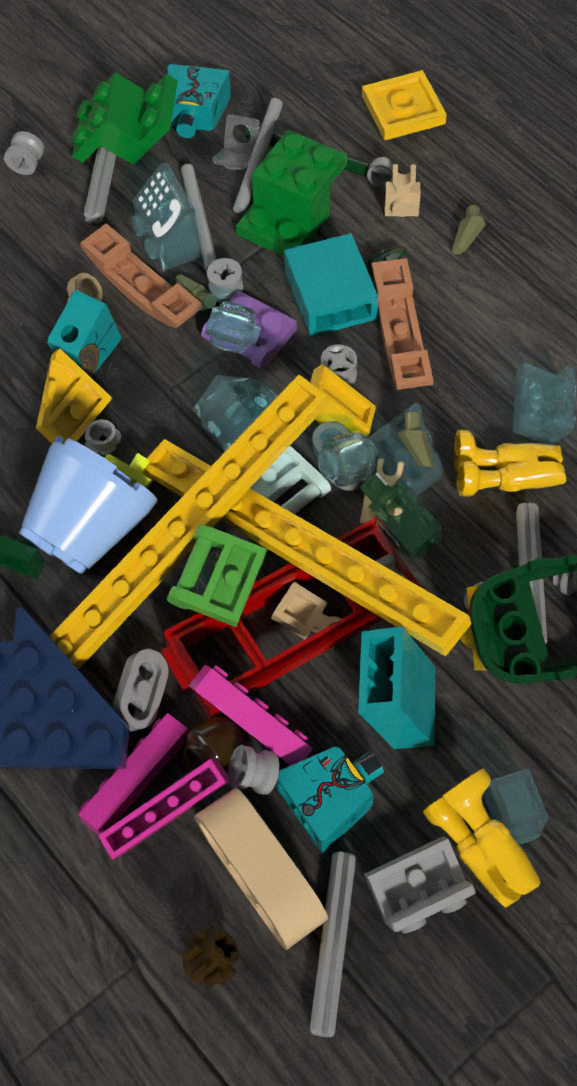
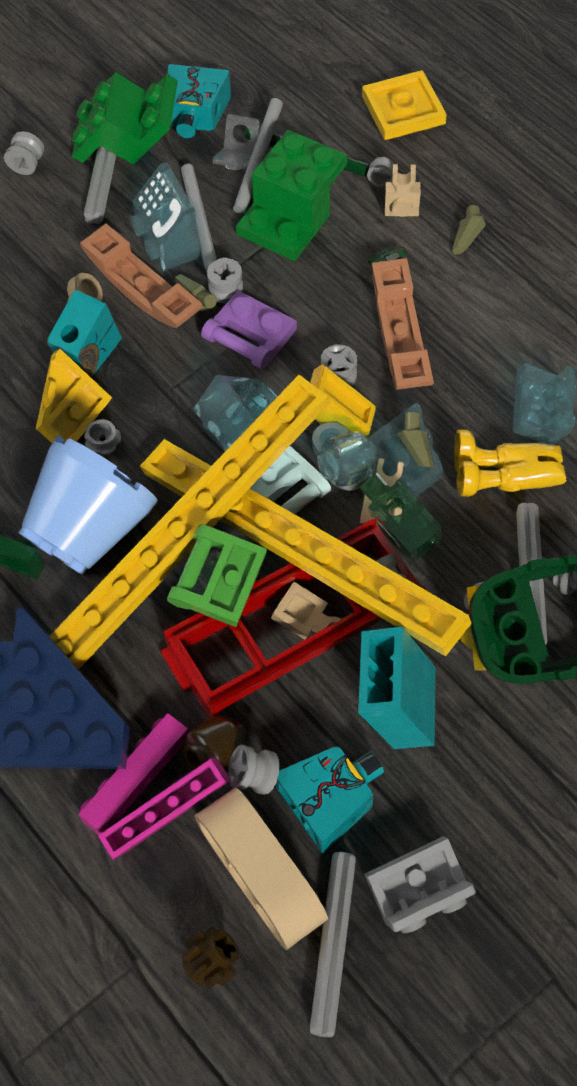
neon yellow piece [105,453,154,488] -> none
light grey plate [113,649,168,731] -> none
dark pink piece [189,665,313,766] -> none
clear light blue head [205,301,262,354] -> none
teal brick [284,233,378,337] -> none
yellow piece [423,768,540,907] -> none
clear light blue brick [483,768,549,844] -> none

